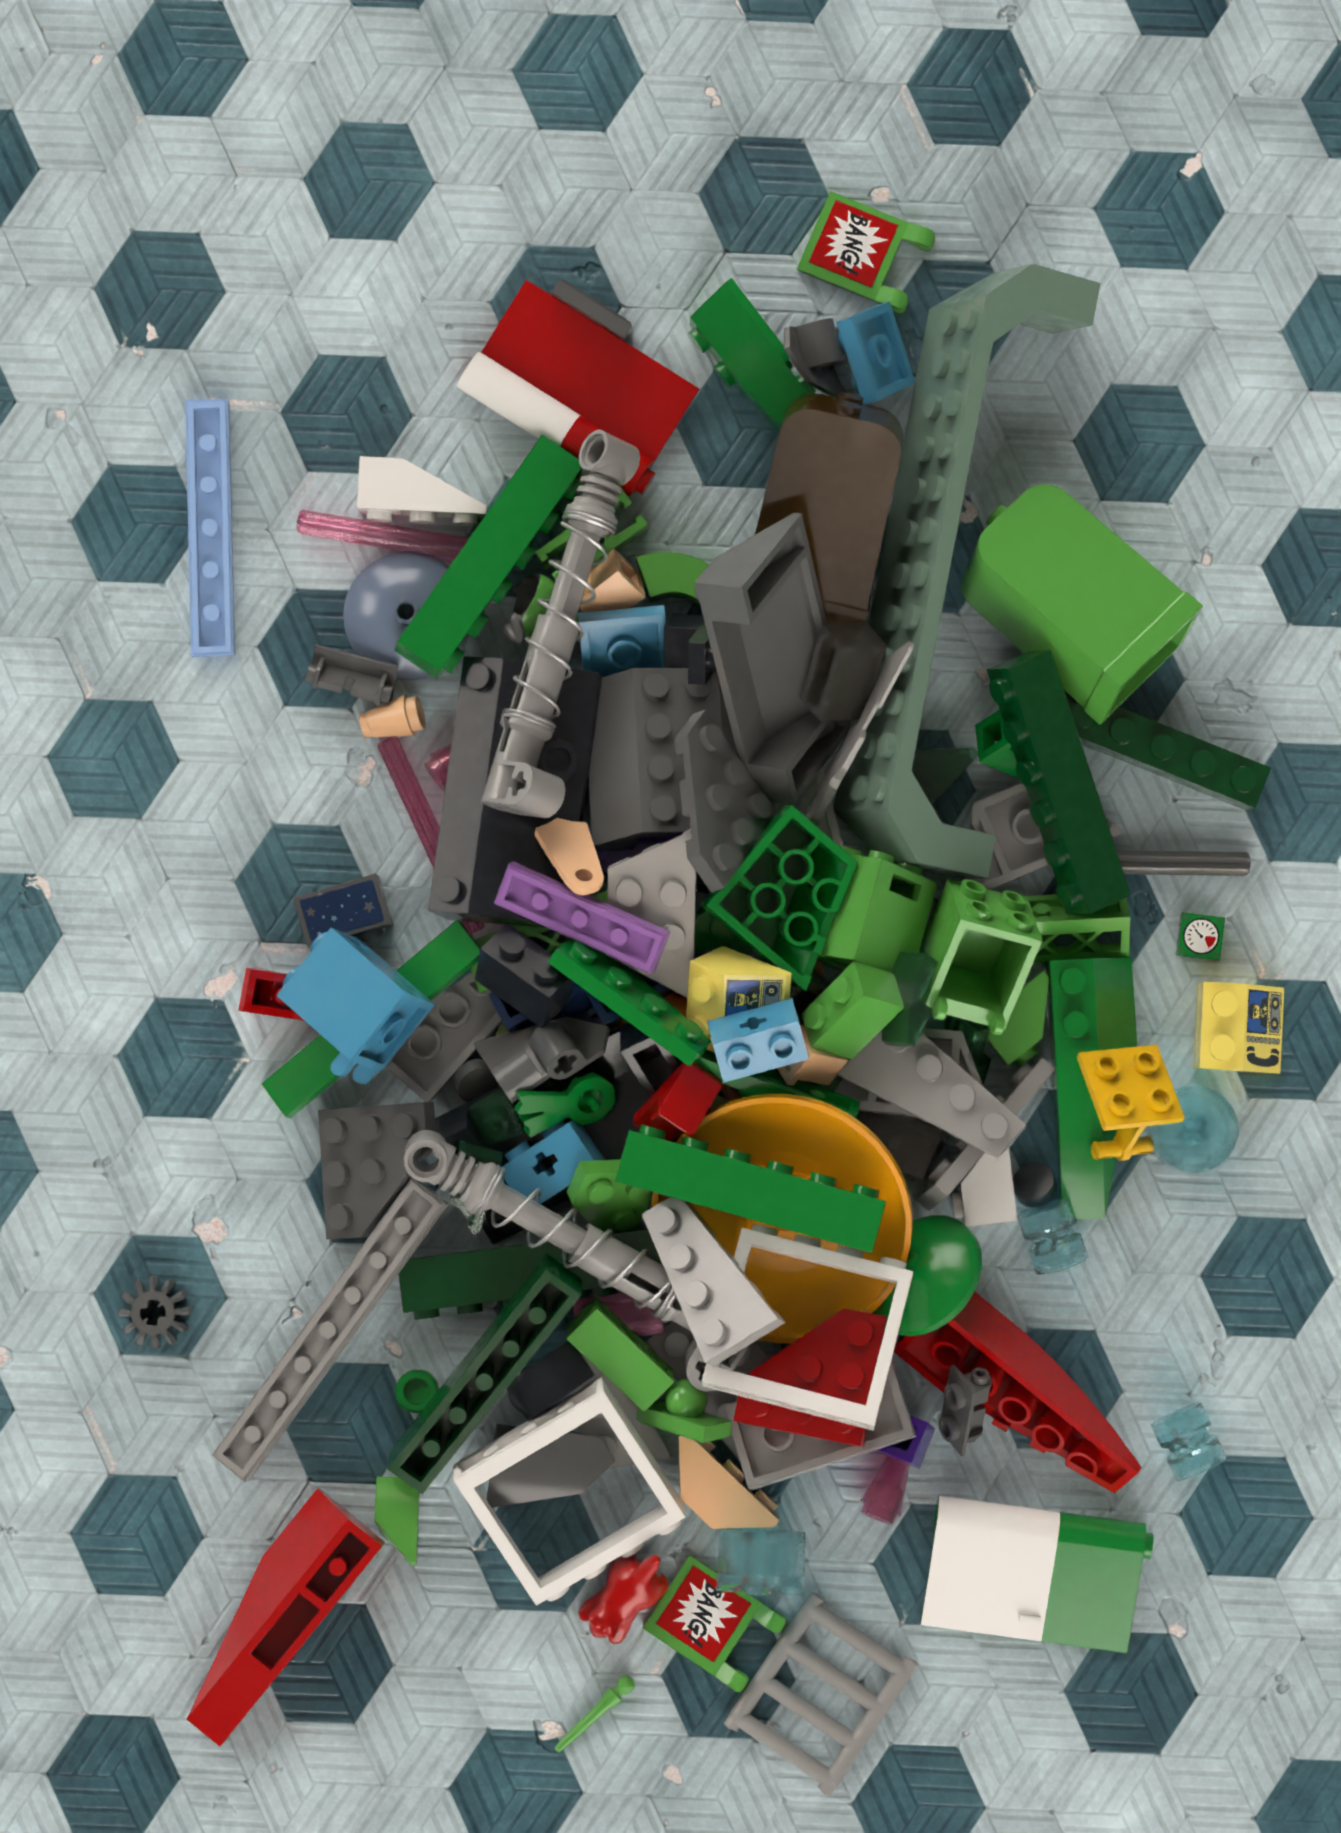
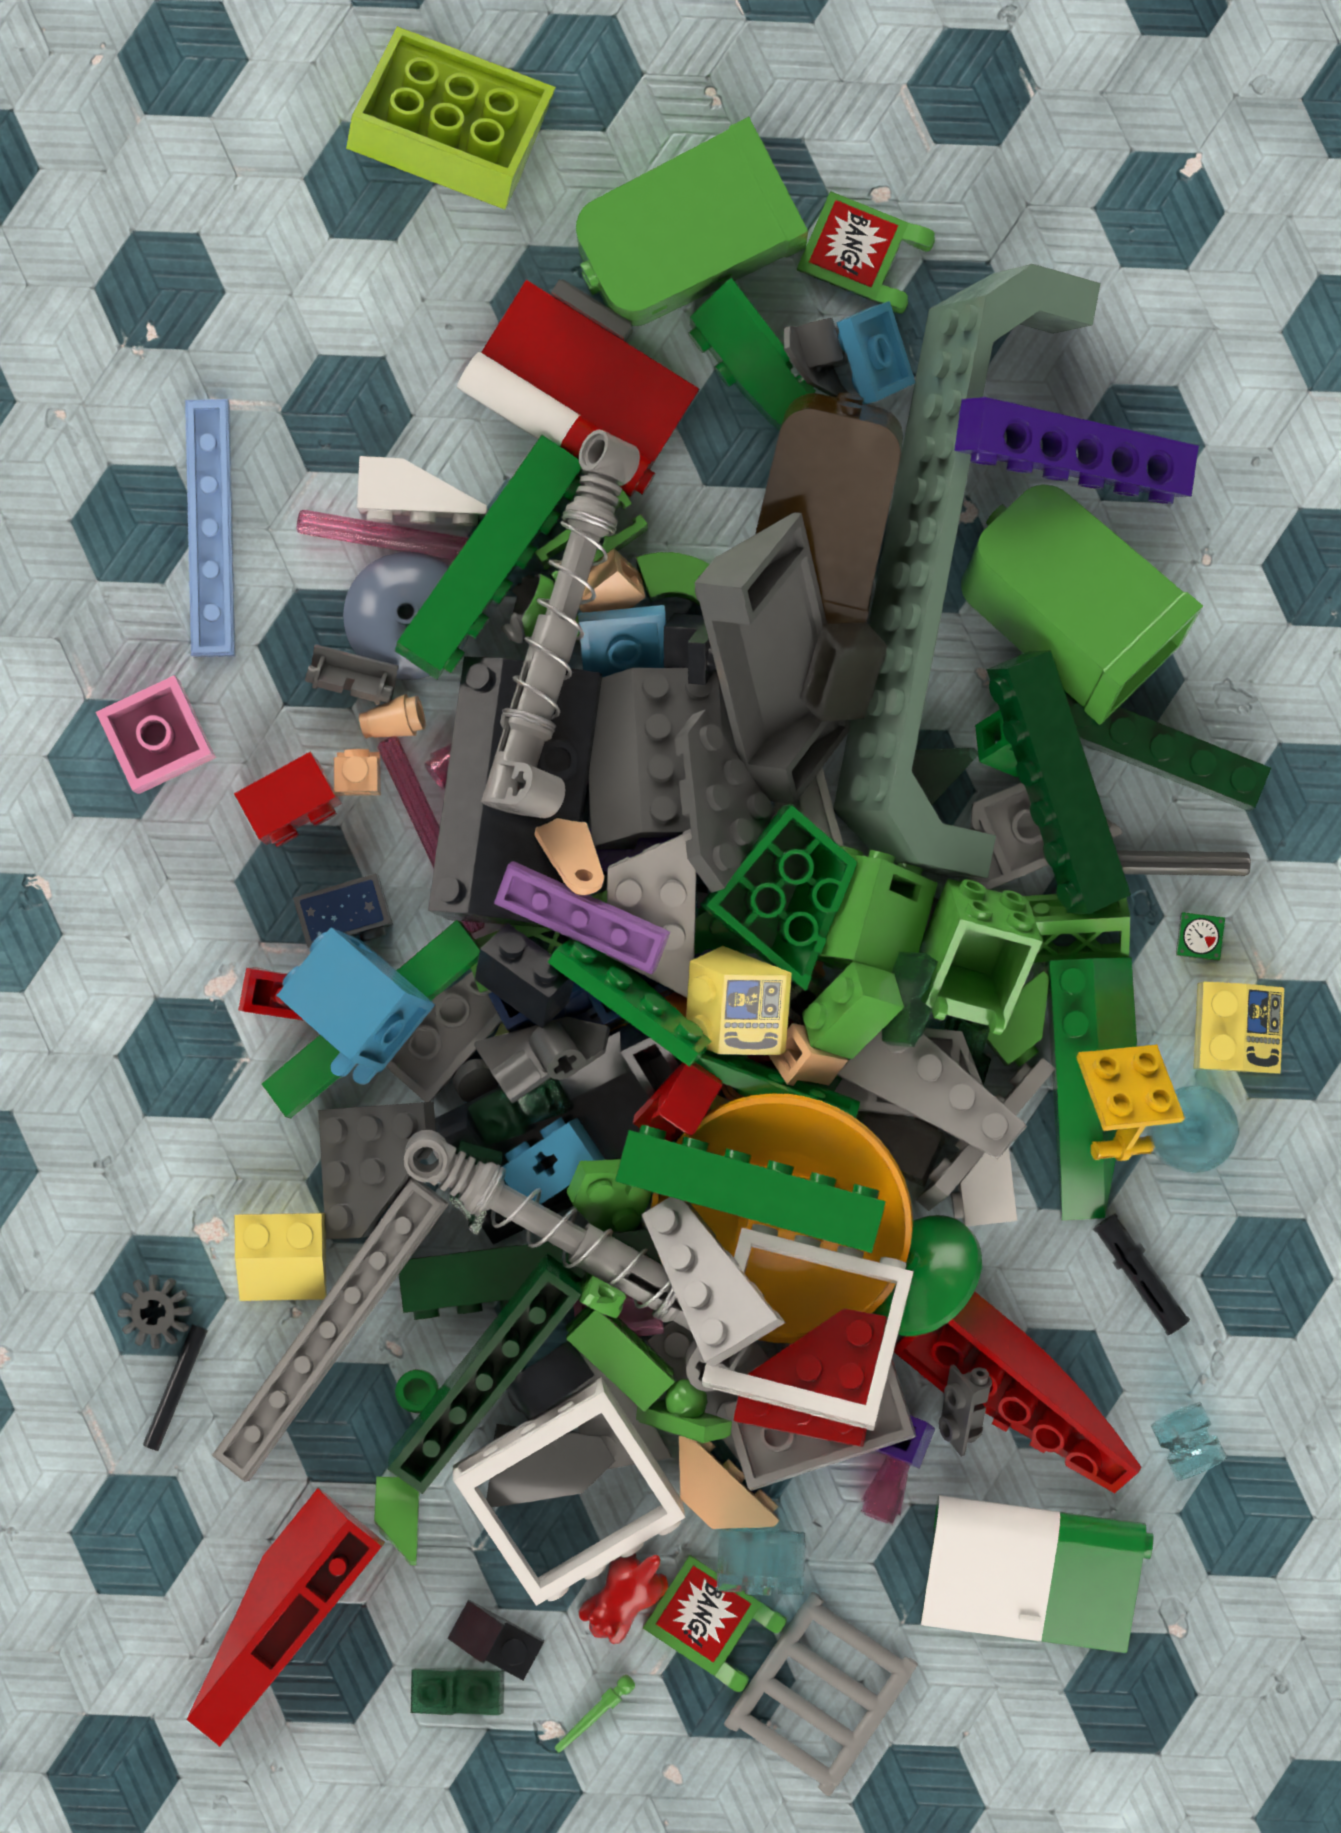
green piece [514,1072,615,1137] -> none
dark azure brick [707,998,809,1083] -> none
light grey sword [803,642,914,826] -> none
black tile [1013,1162,1057,1207] -> none
clear light blue wheel [1017,1198,1089,1275] -> none
none -> bright pink brick [96,675,216,794]
none -> black bar [143,1324,208,1451]
none -> red brick [234,752,342,847]
none -> light yellow slope [234,1213,327,1301]
none -> light nougat brick [334,749,381,796]
none -> lime slope [346,26,556,210]
none -> clear green slope [410,1668,505,1715]
none -> black slope [447,1599,544,1681]
none -> bright green piece [576,116,808,326]
none -> bright green slope [579,1272,627,1318]
none -> dark purple brick [954,397,1199,504]
none -> black pin [1093,1213,1190,1335]

